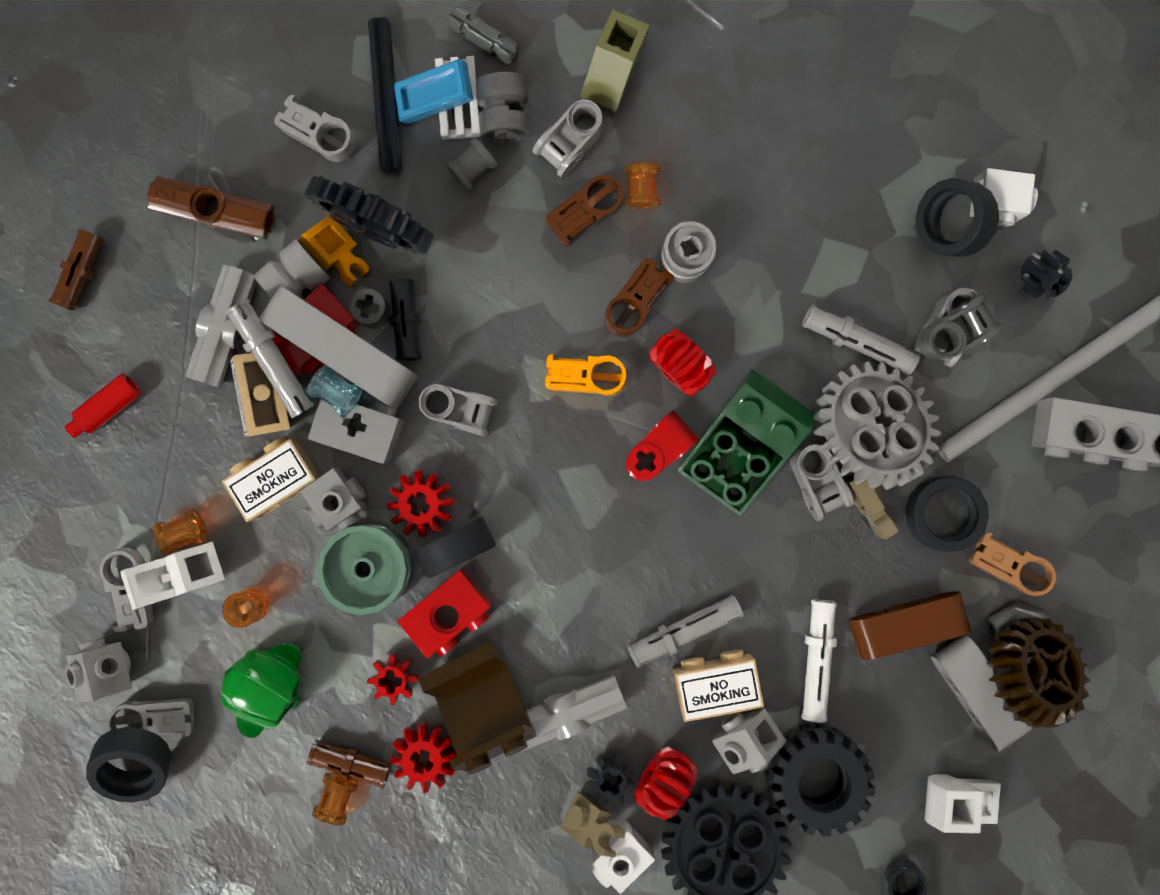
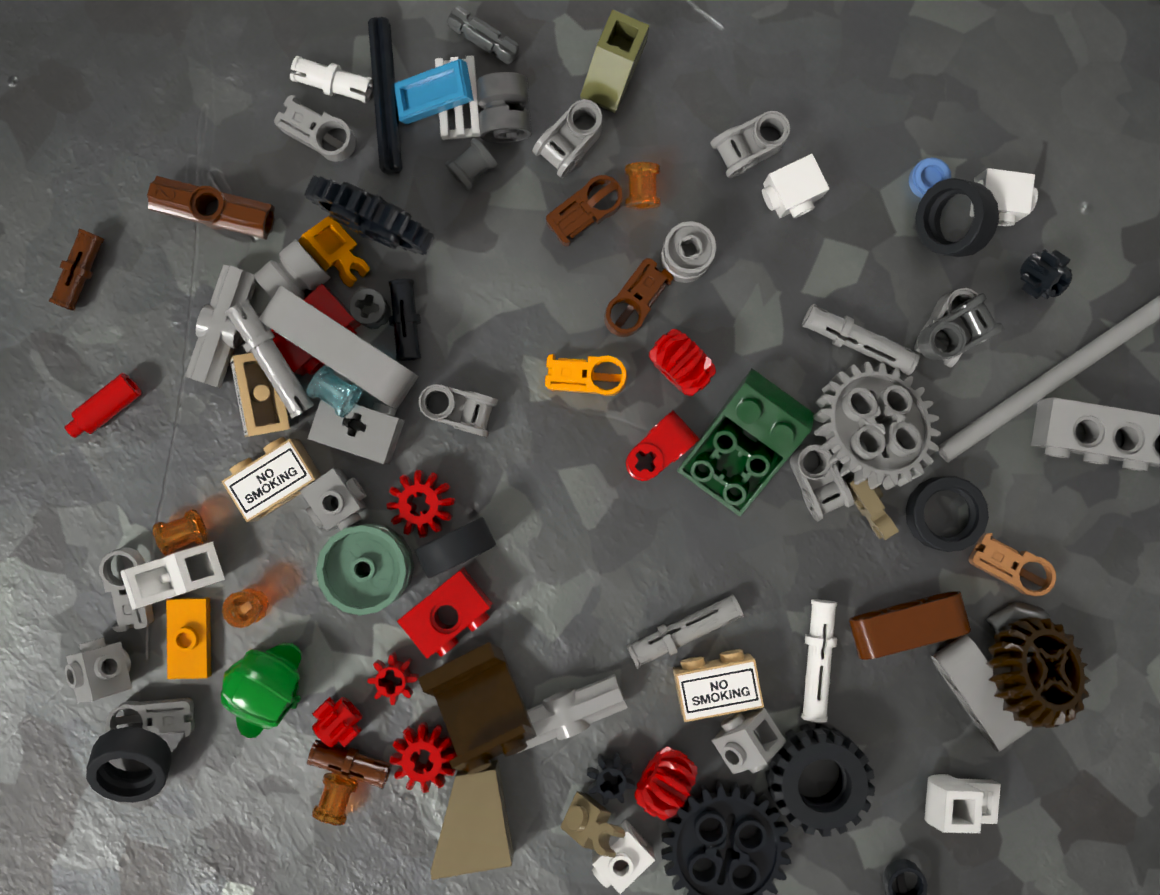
none -> light orange plate [166,597,211,679]
none -> white pin [290,56,373,103]
none -> red gear [312,697,362,747]
none -> dark tan slope [430,760,514,880]
none -> light grey piece [710,111,790,178]
none -> white brick [762,154,829,218]
none -> medium blue tile [909,158,952,198]

